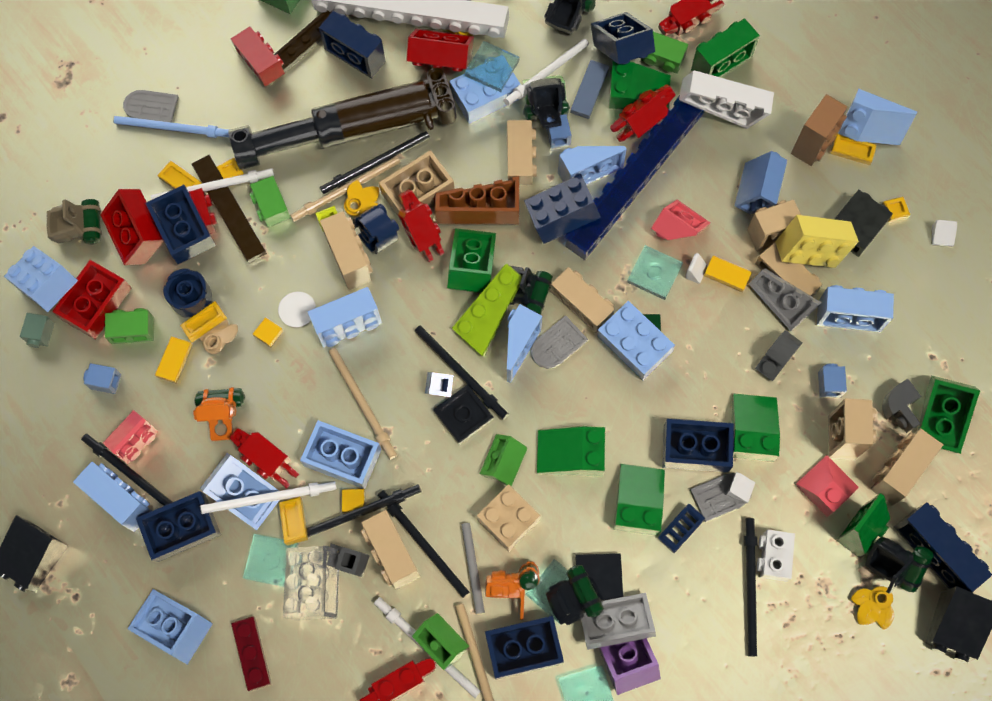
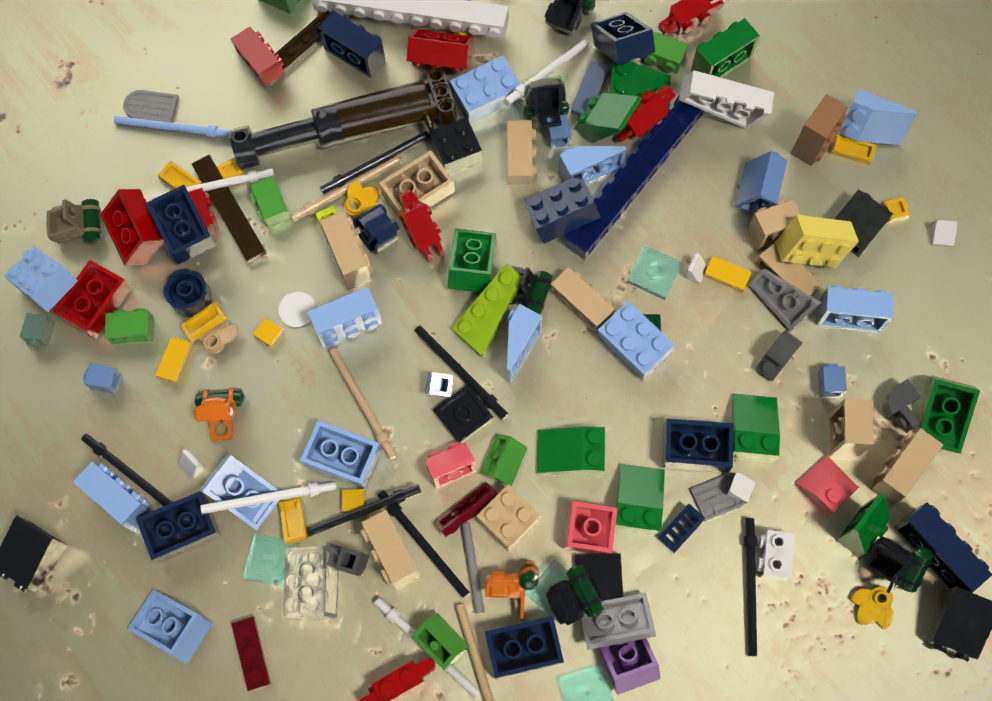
coral slope [103,410,158,464] -> none
red hinge [230,428,299,489] -> none
dark orange wedge [435,176,519,225] -> none
clear light blue tile [465,41,520,92] -> none
light grey window [531,316,588,369] -> none
coral slope [651,200,711,240] -> none
none -> white slope [178,449,204,479]
none -> coral slope [425,442,476,488]
none -> black brick [429,117,483,174]
none -> dark red plate [434,482,498,537]
none -> coral slope [563,501,617,554]
none -> green slope [574,93,641,143]

